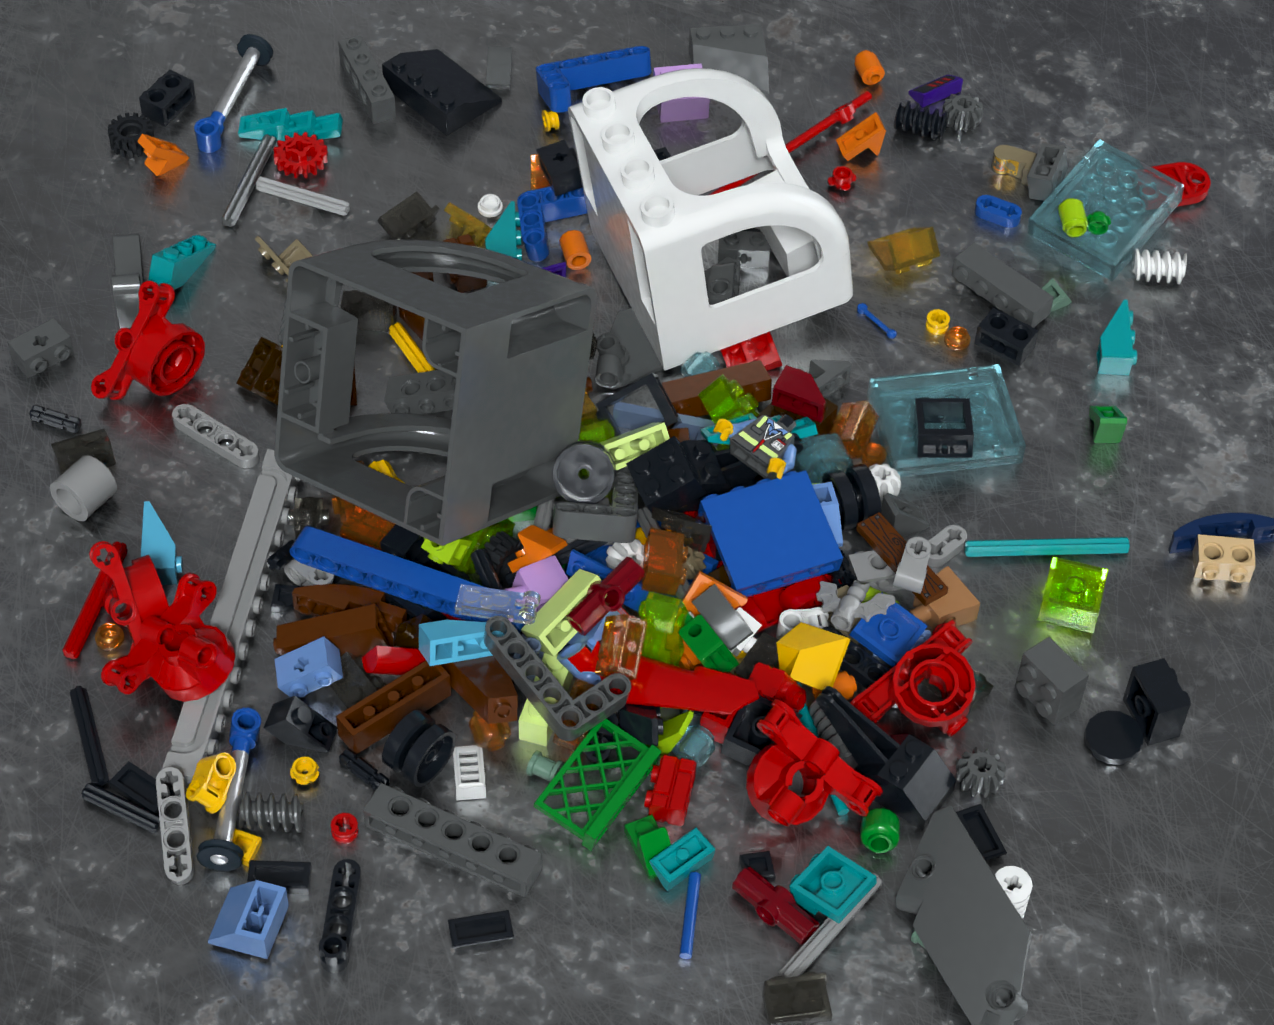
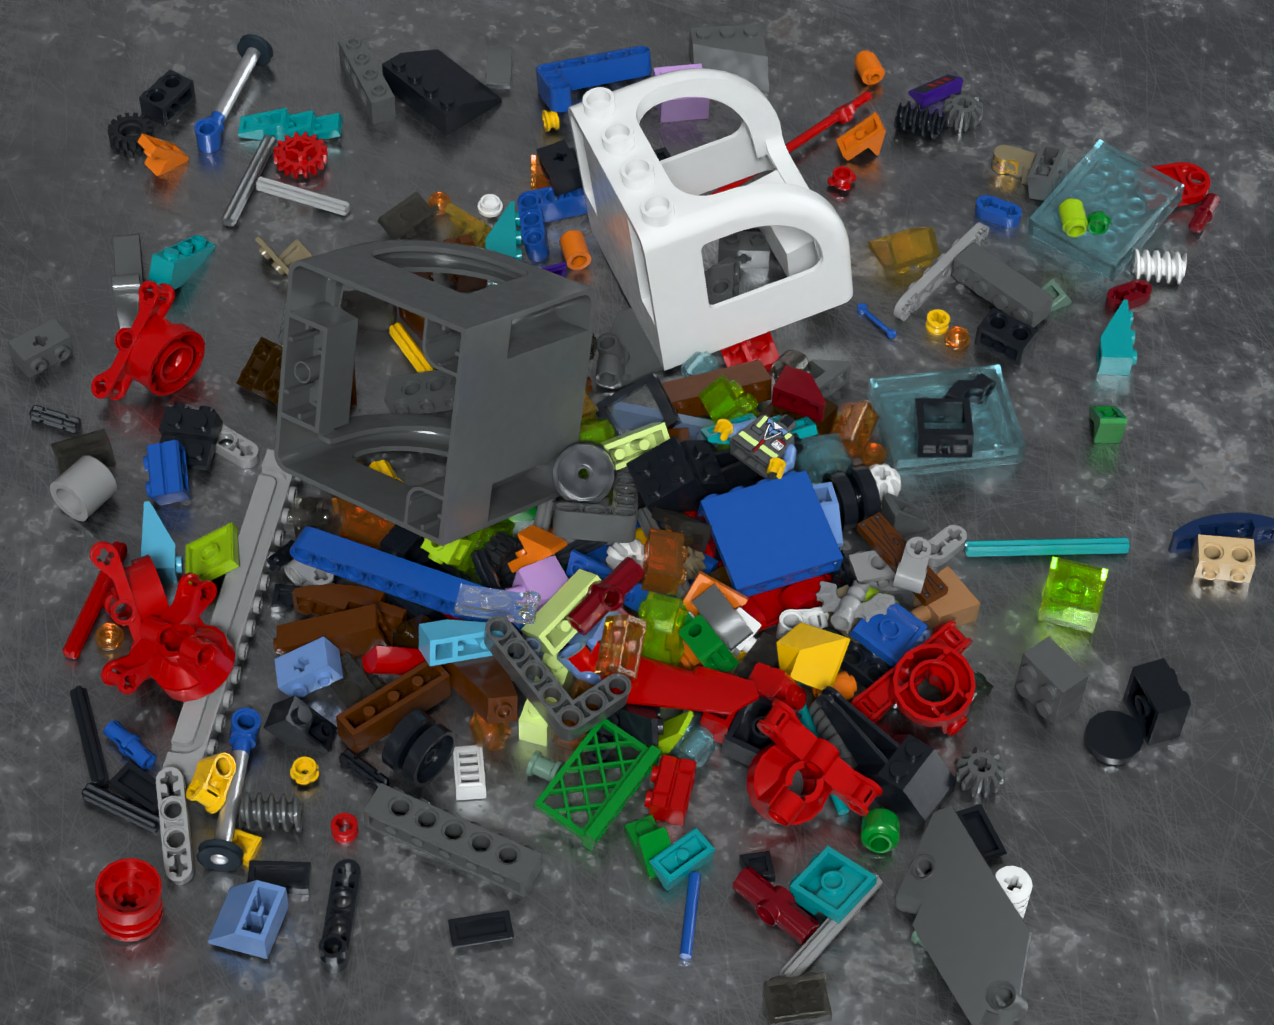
none -> red wheel [95,858,163,942]
none -> blue pin [103,720,157,770]
none -> blue brick [143,440,190,505]
none -> black plate [158,402,223,471]
none -> lime tile [185,522,239,584]
none -> clear orange plate [427,192,452,215]
none -> clear smoke head [772,349,811,382]
none -> light grey plate [893,222,990,321]
none -> black piece [945,373,996,405]
none -> dark red beam [1105,279,1152,312]
none -> dark red axle [1188,193,1220,234]

